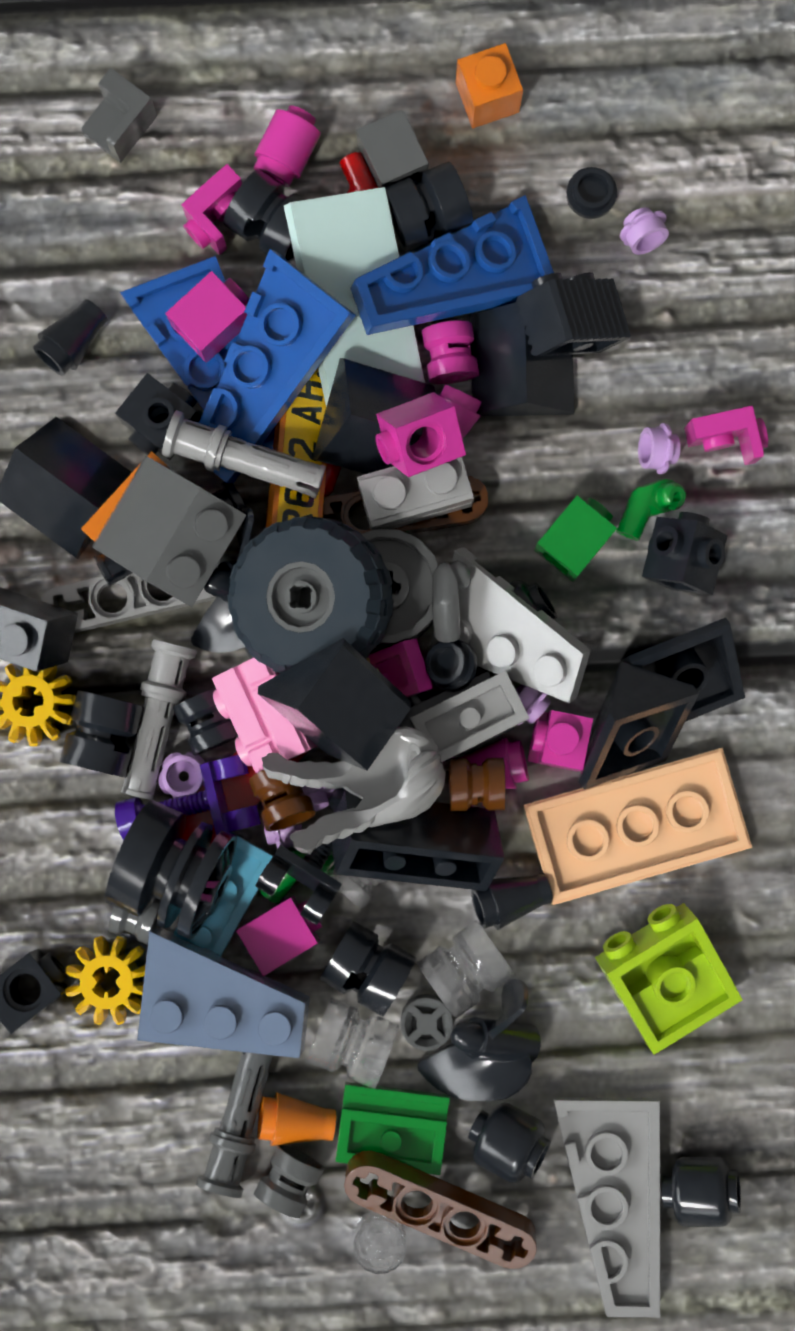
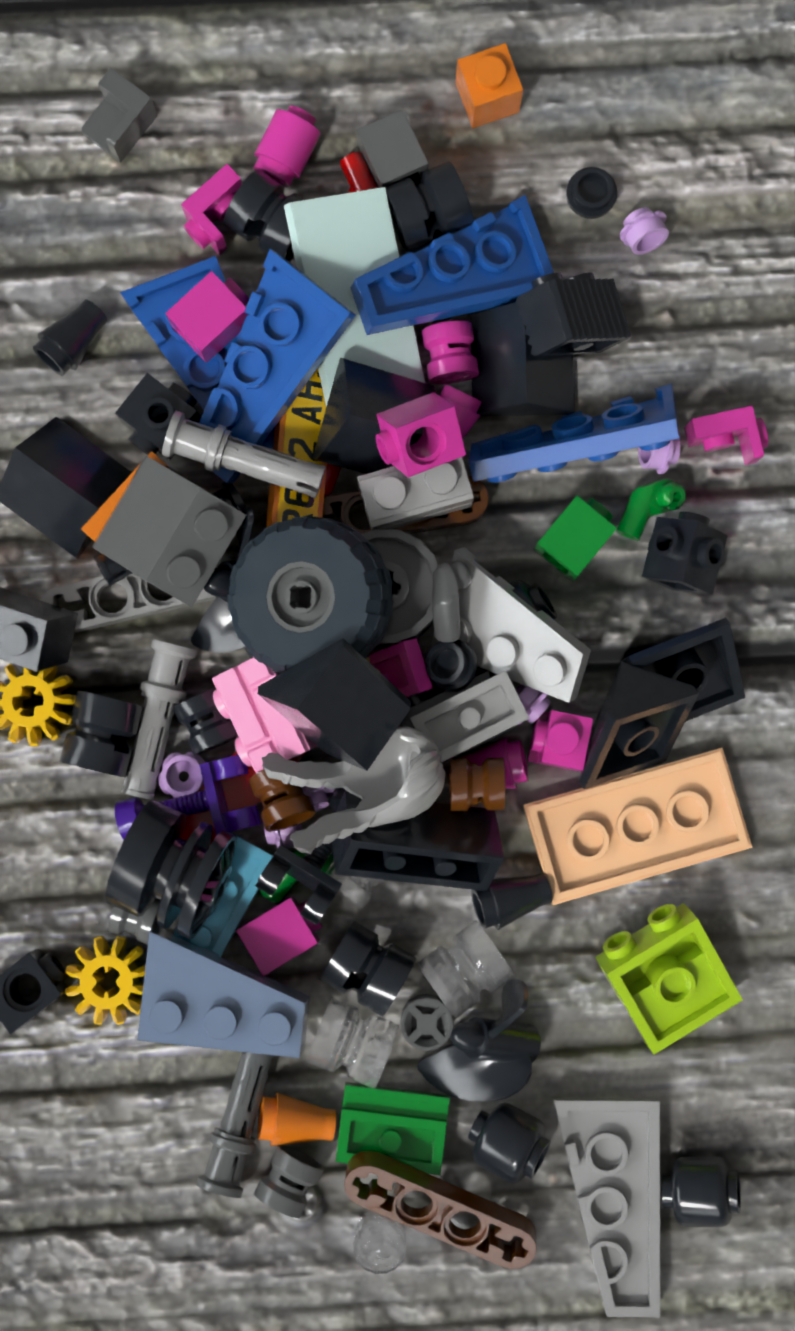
none -> blue wing [468,383,679,483]

